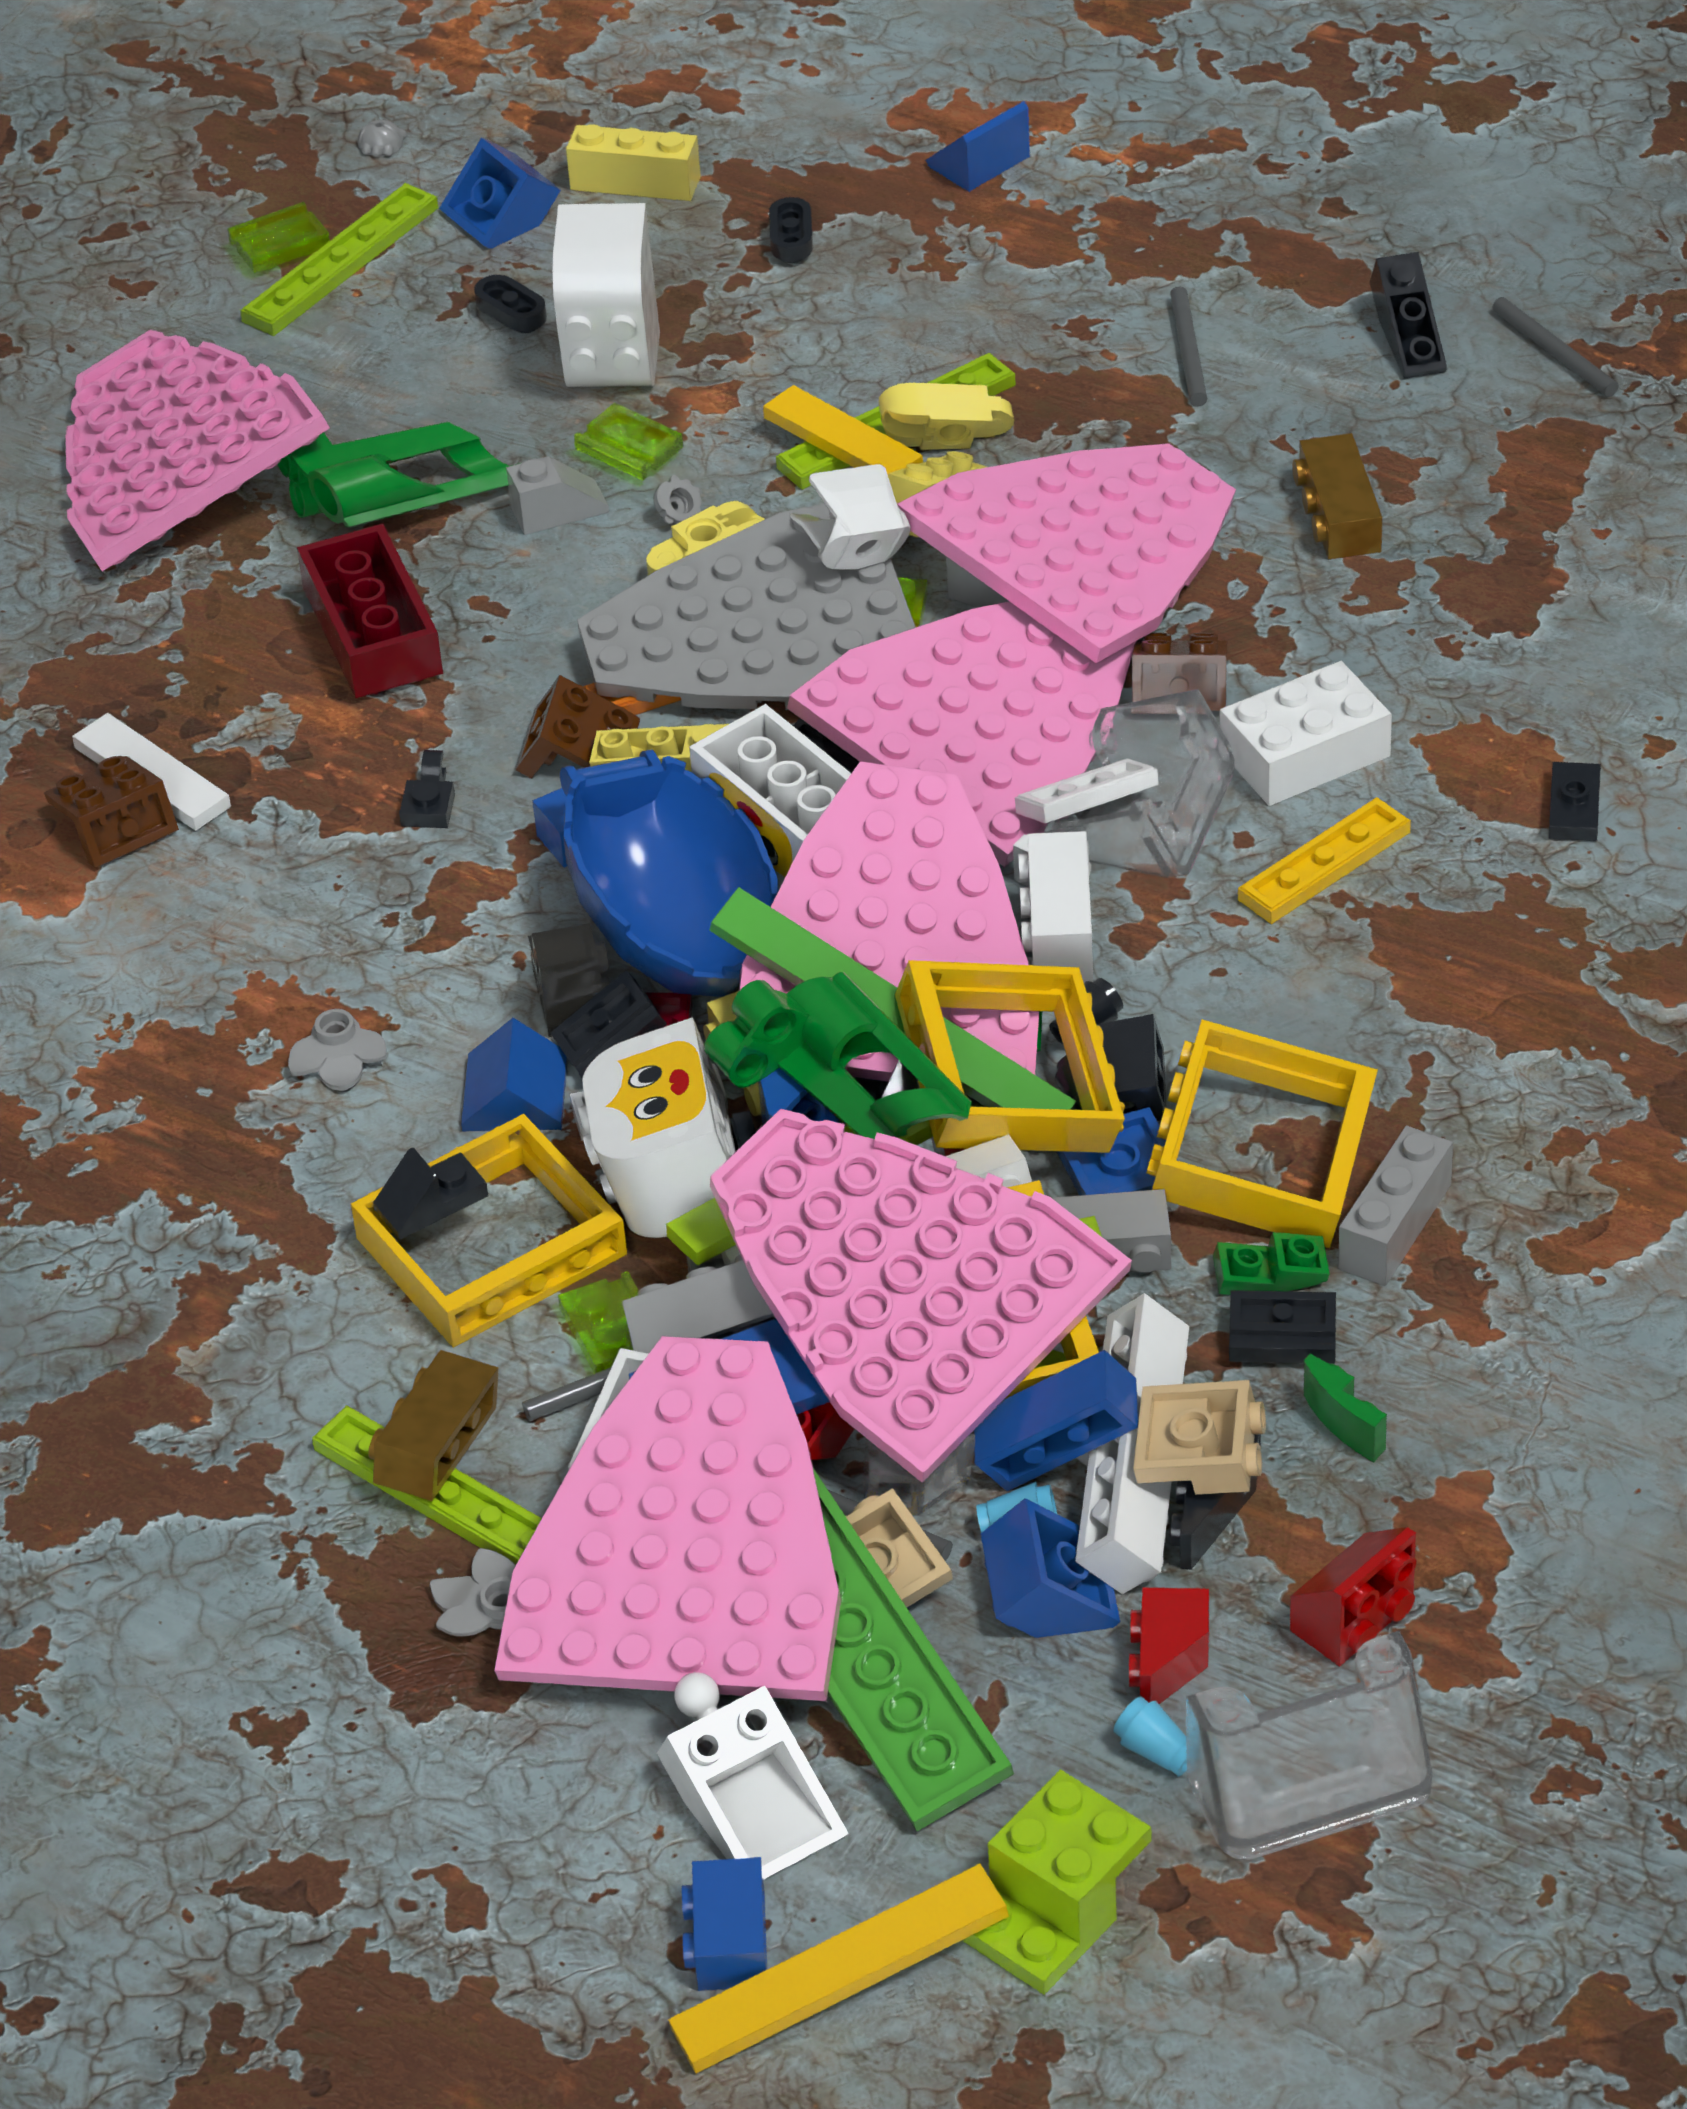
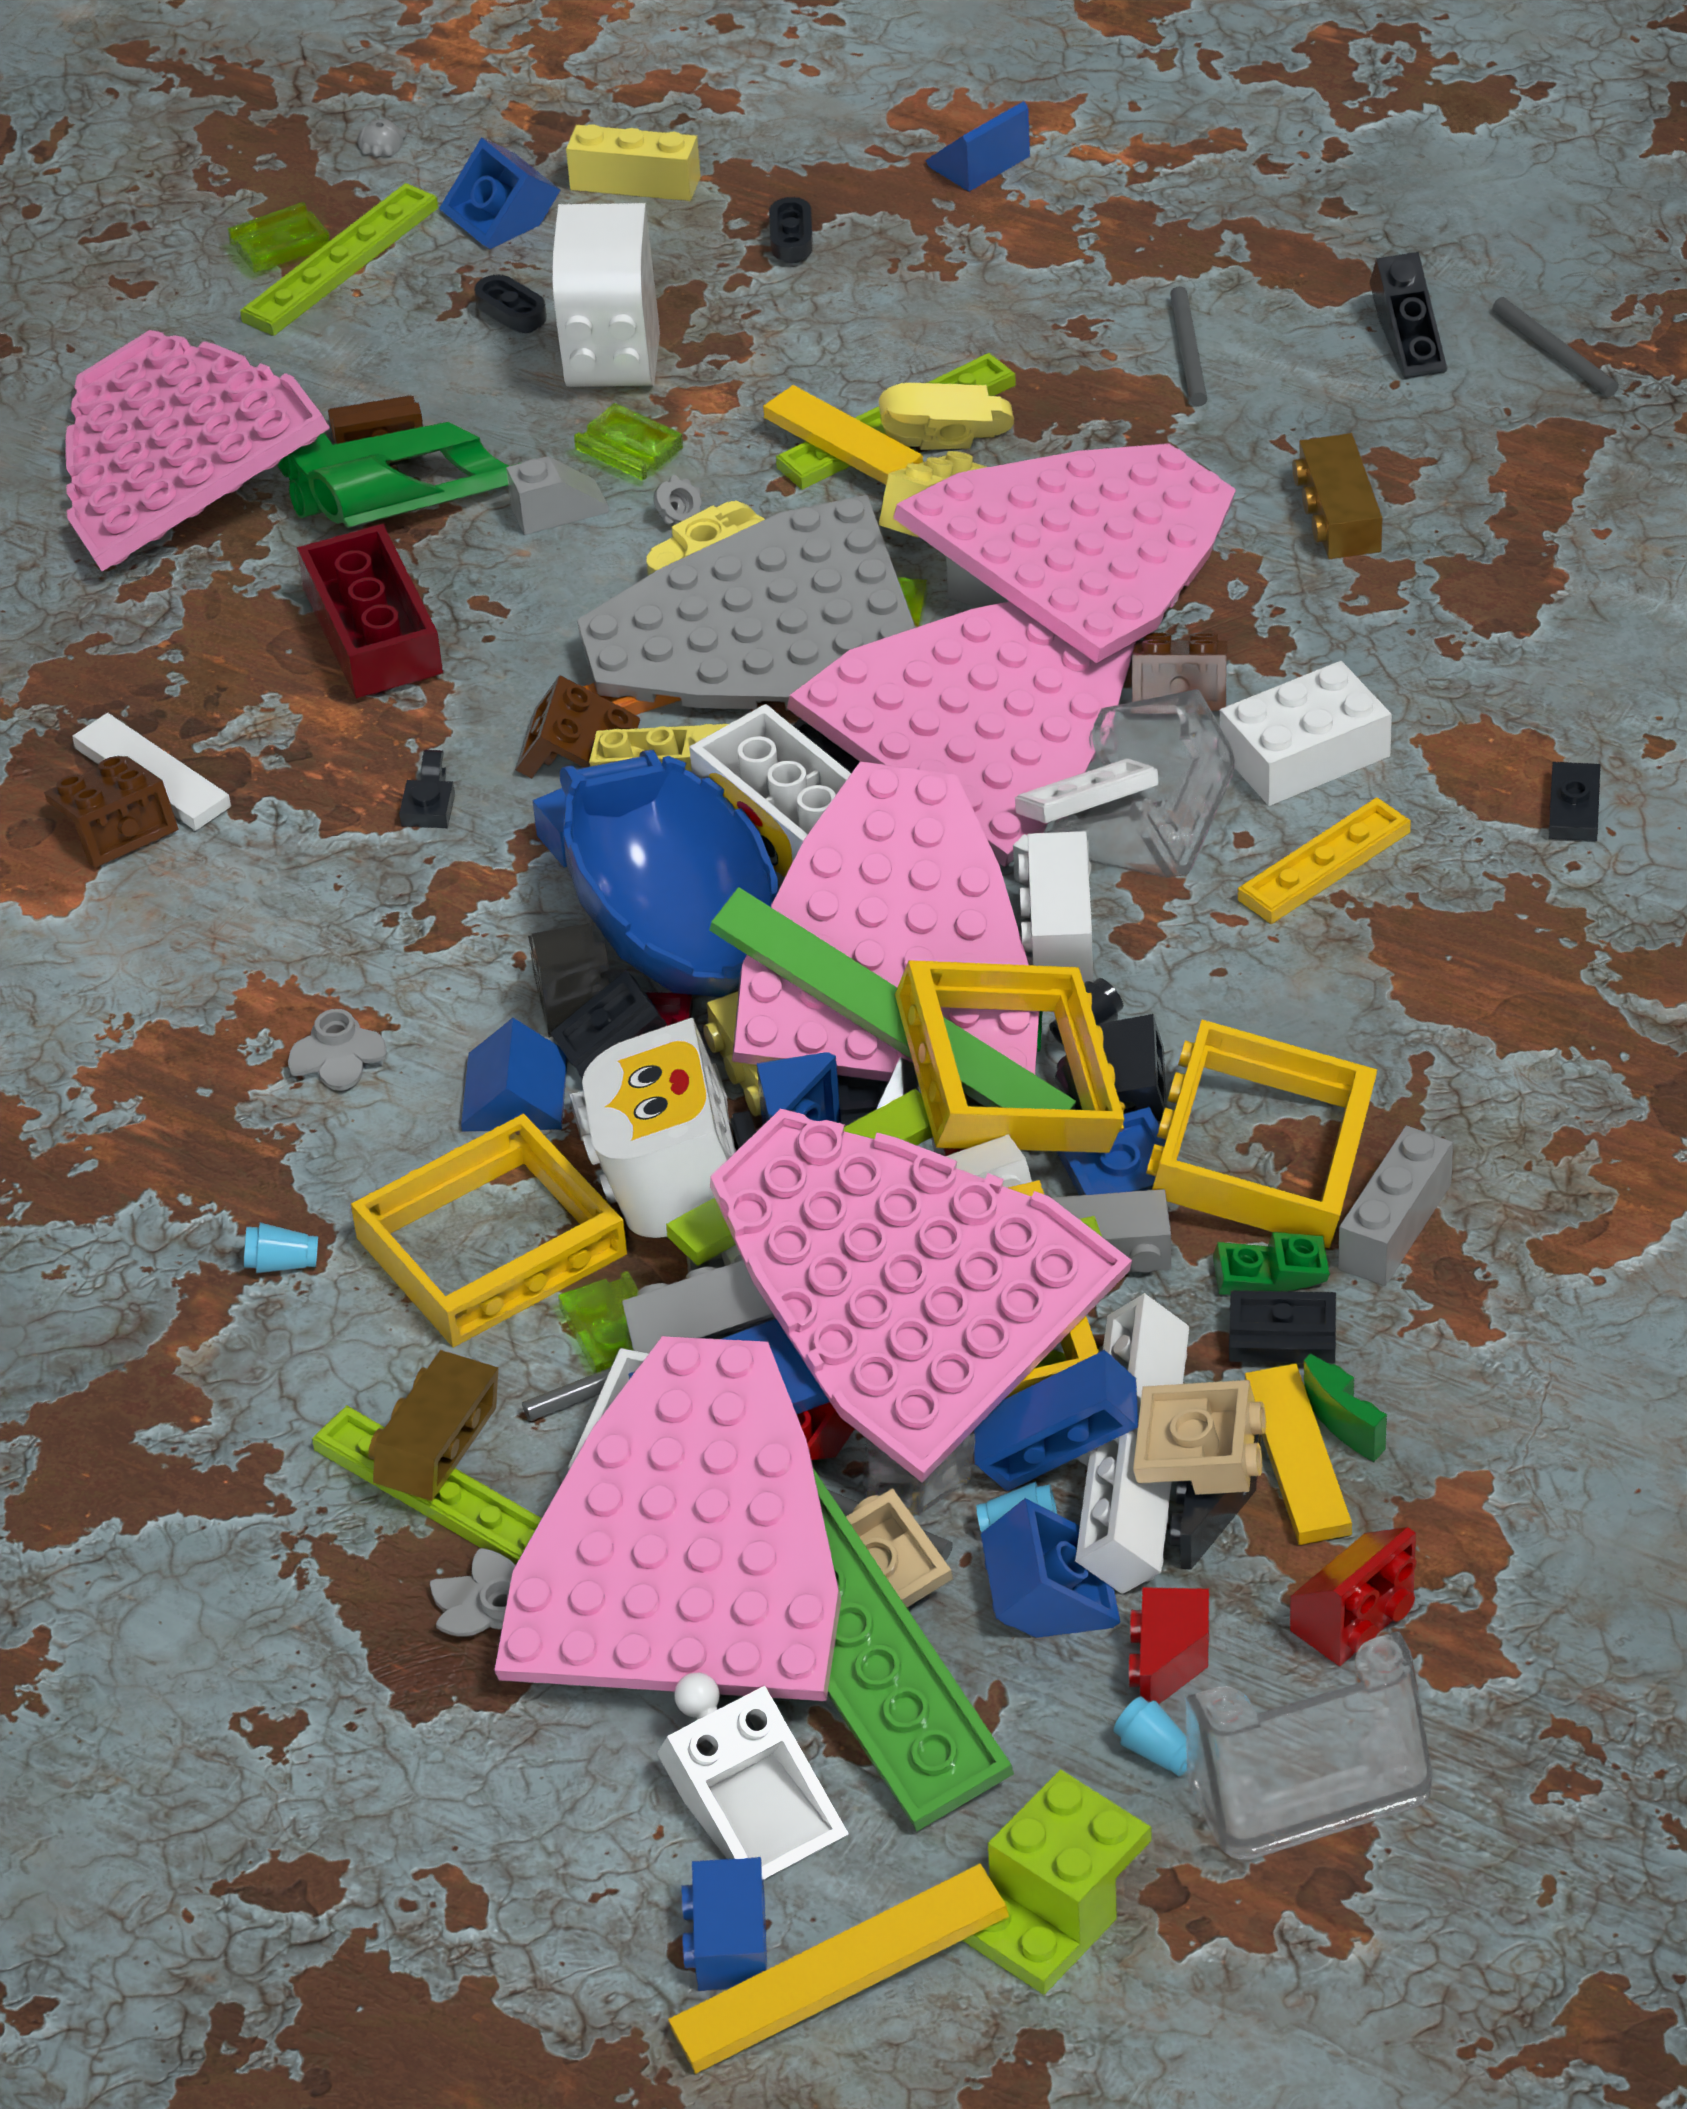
black slope [373,1147,488,1240] -> none
green panel [704,972,972,1139] -> none
white piece [790,464,911,569] -> none
none -> medium azure cone [244,1222,318,1273]
none -> reddish brown bracket [328,395,427,460]
none -> yellow tile [1245,1364,1352,1545]

